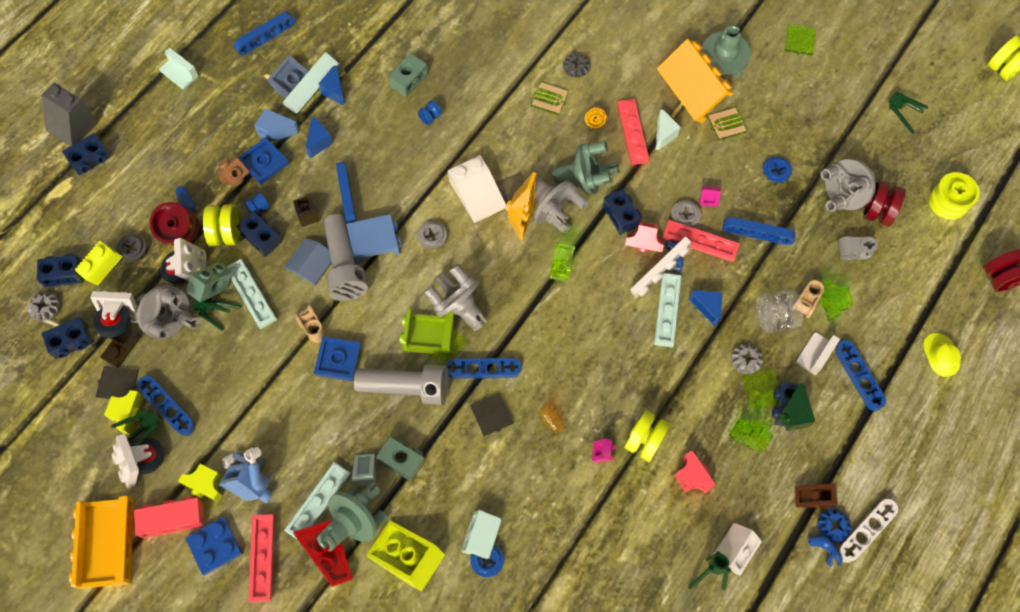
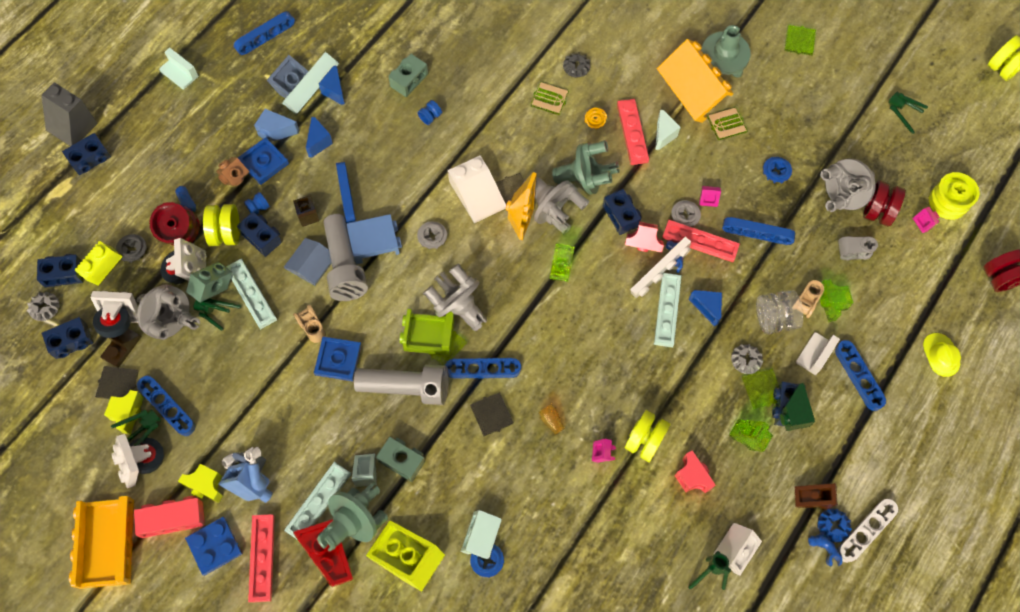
none -> dark pink tile [912,207,940,233]

